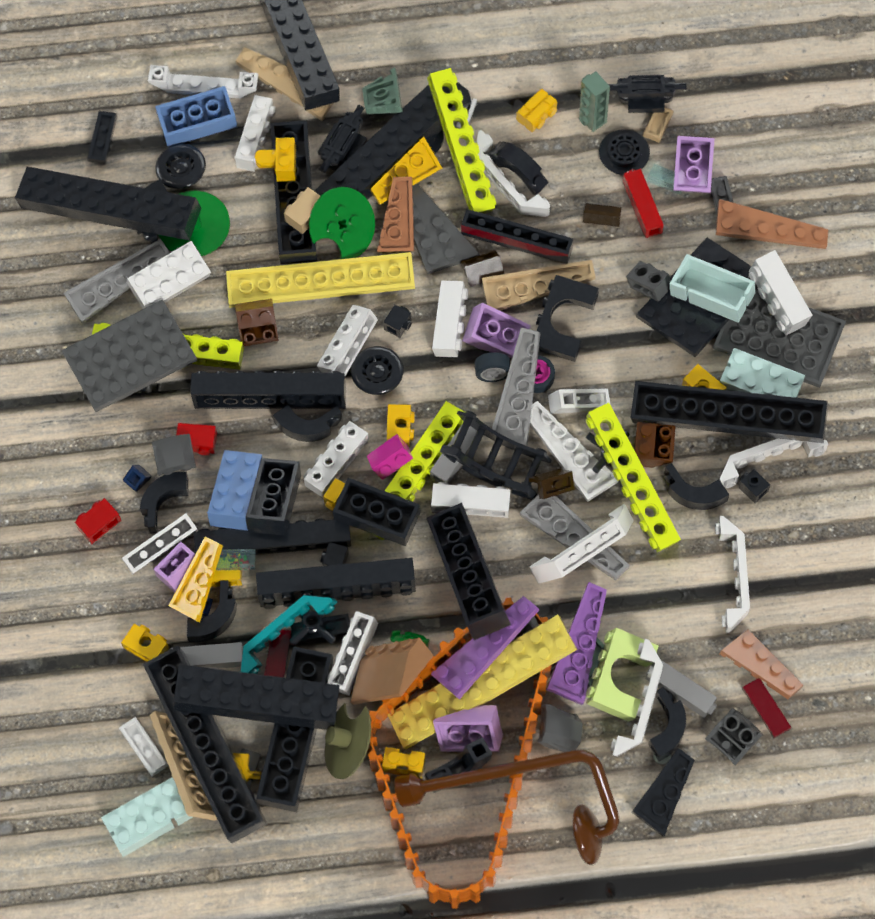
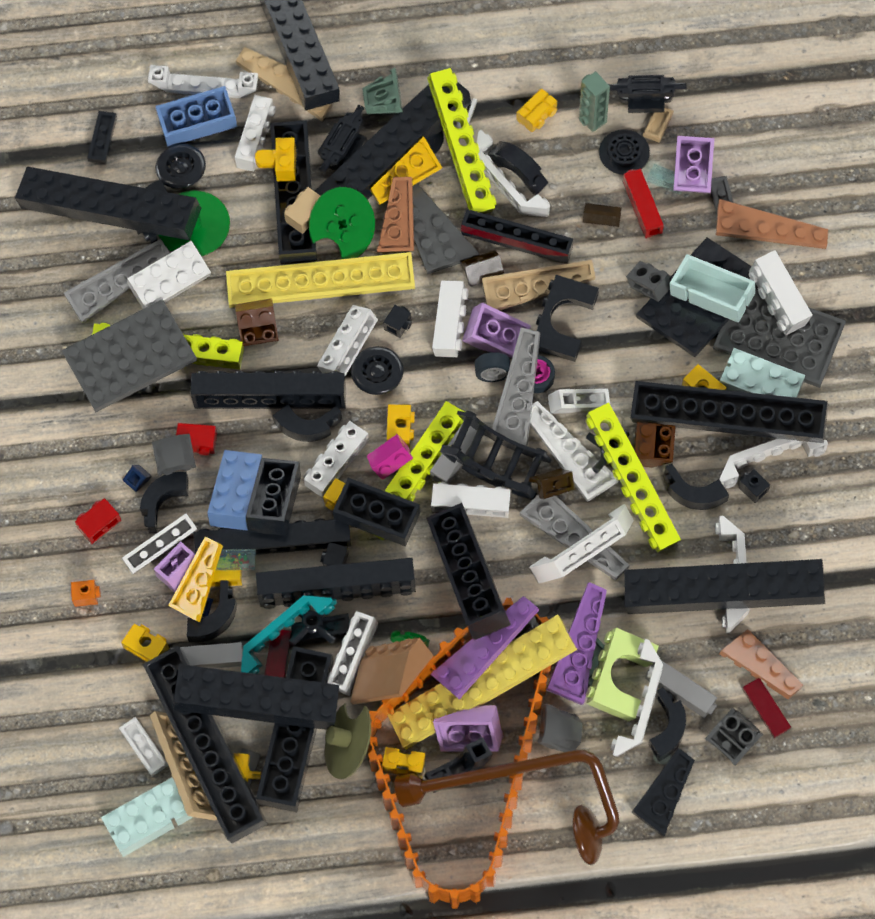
none -> orange brick [71,580,101,607]
none -> black brick [624,559,826,614]

